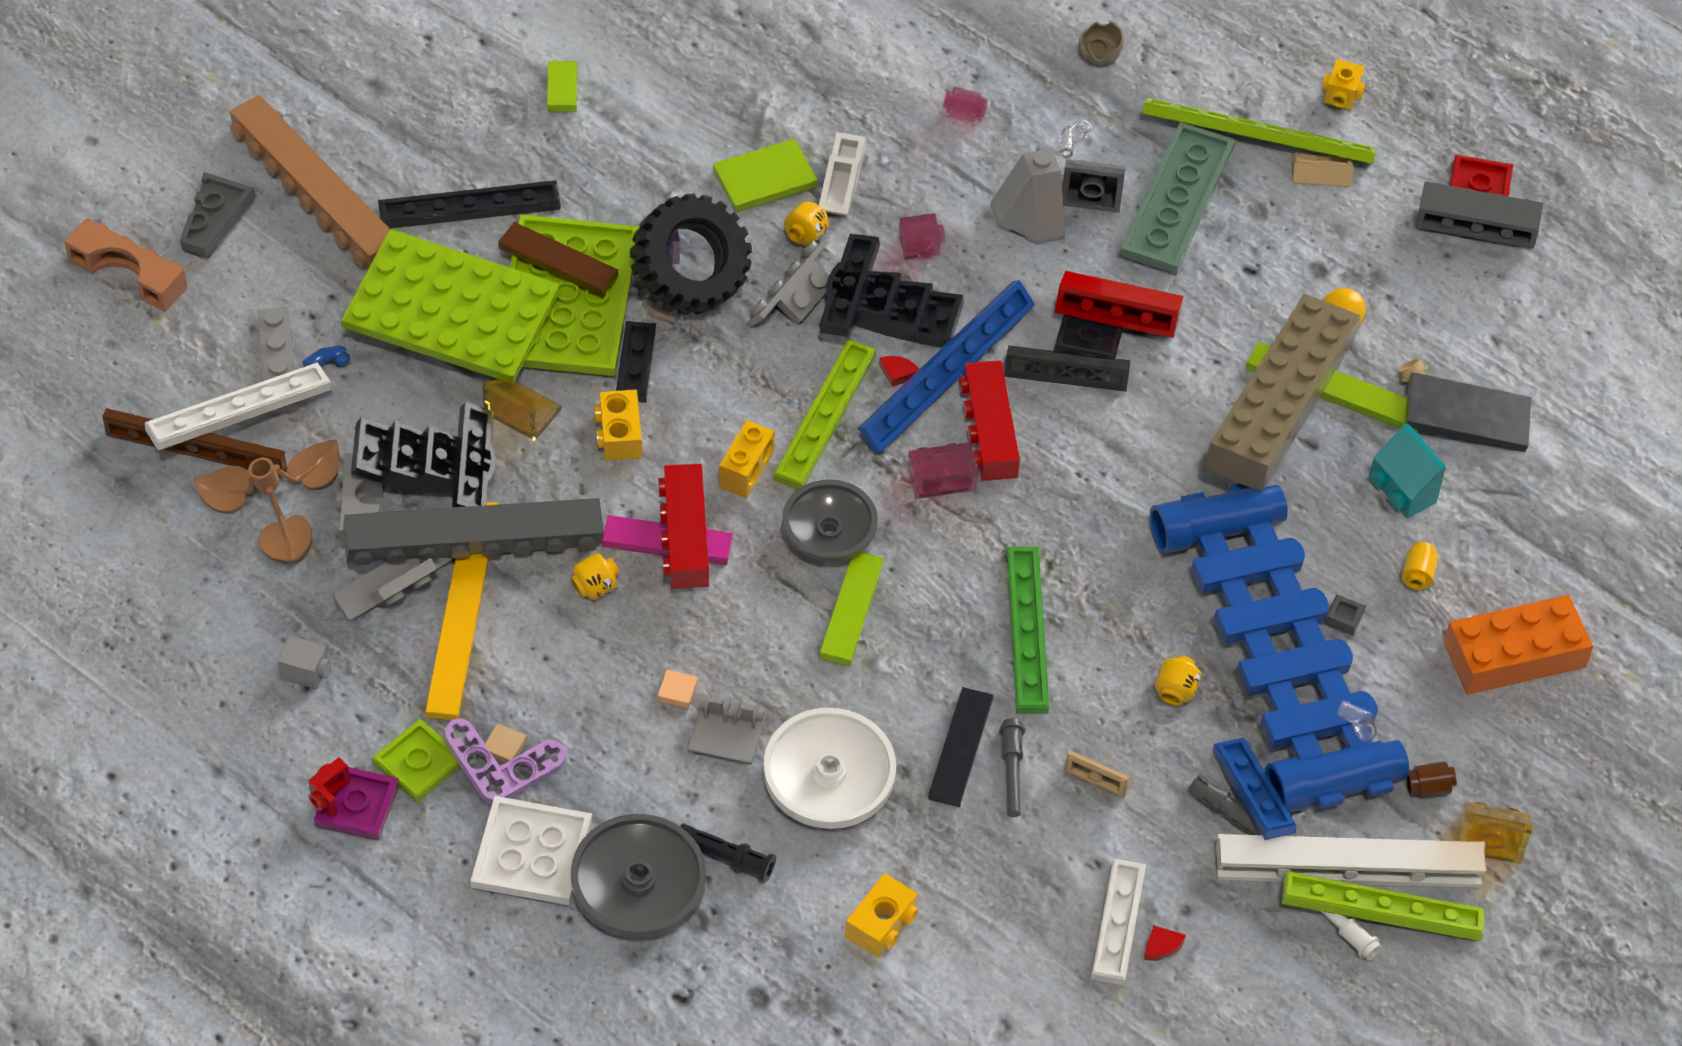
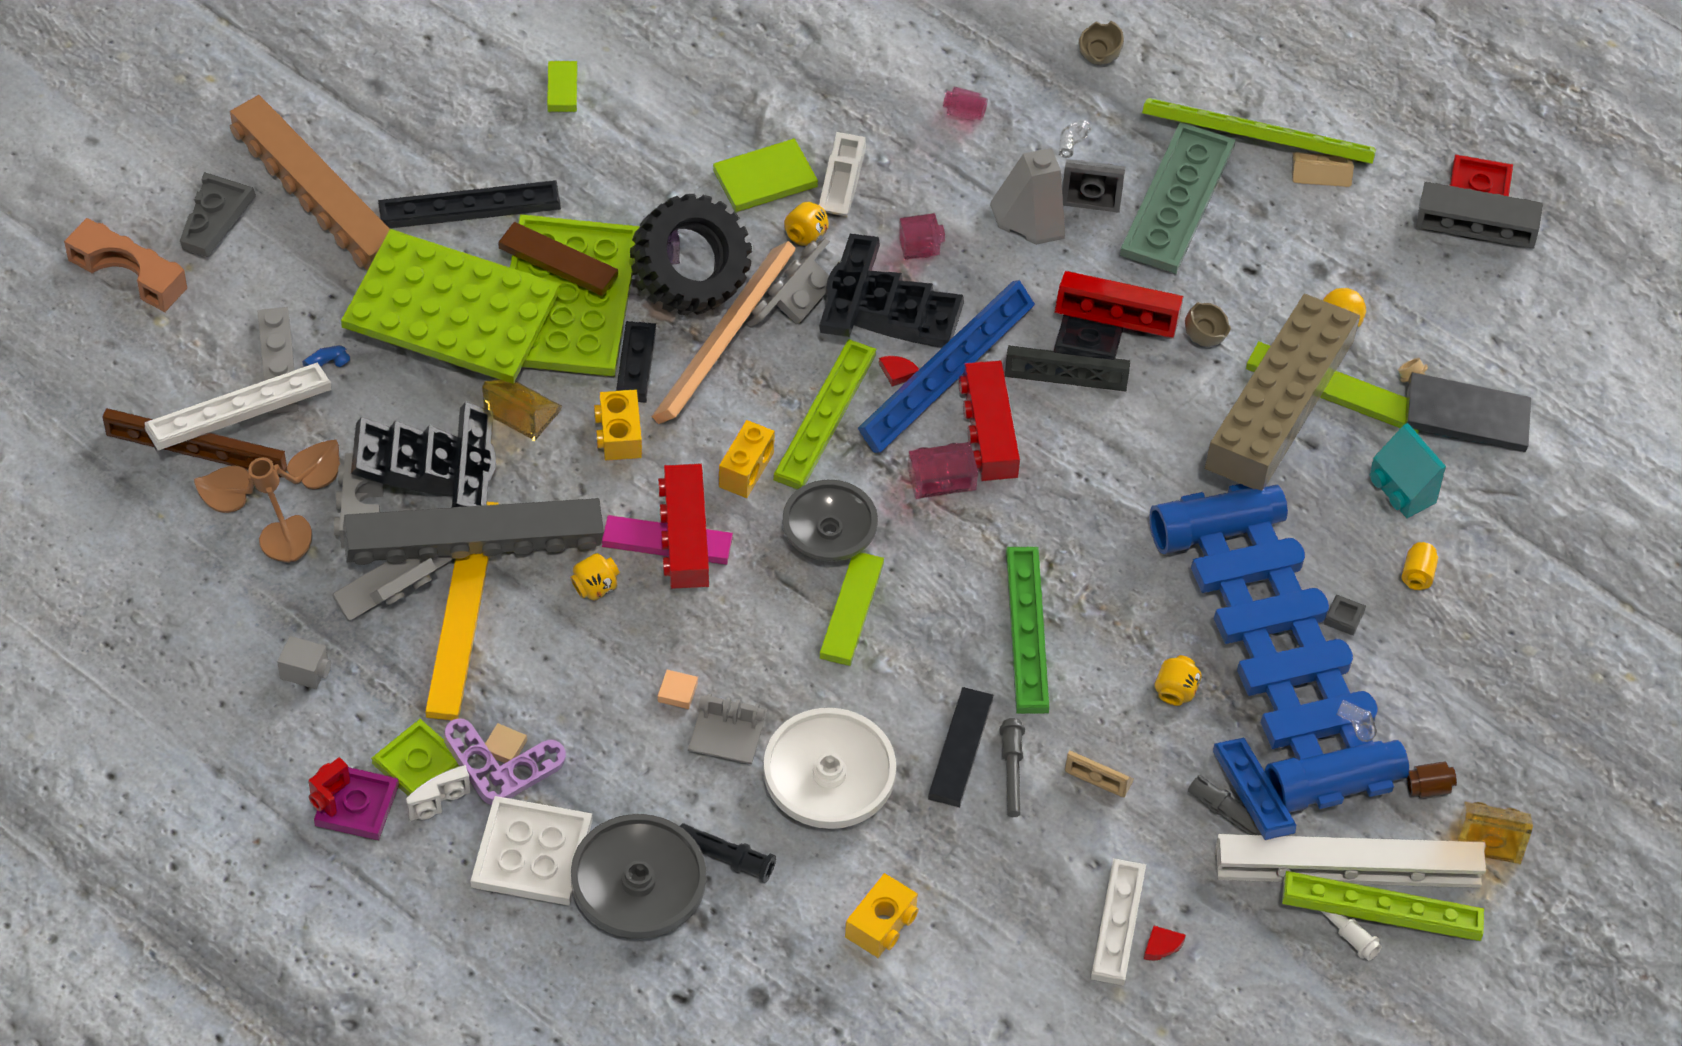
yellow brick [1321,59,1366,110] -> none
orange brick [1444,595,1593,695] -> none
none -> white slope [406,765,471,821]
none -> light nougat tile [651,241,796,424]
none -> dark tan hair [1185,302,1231,347]

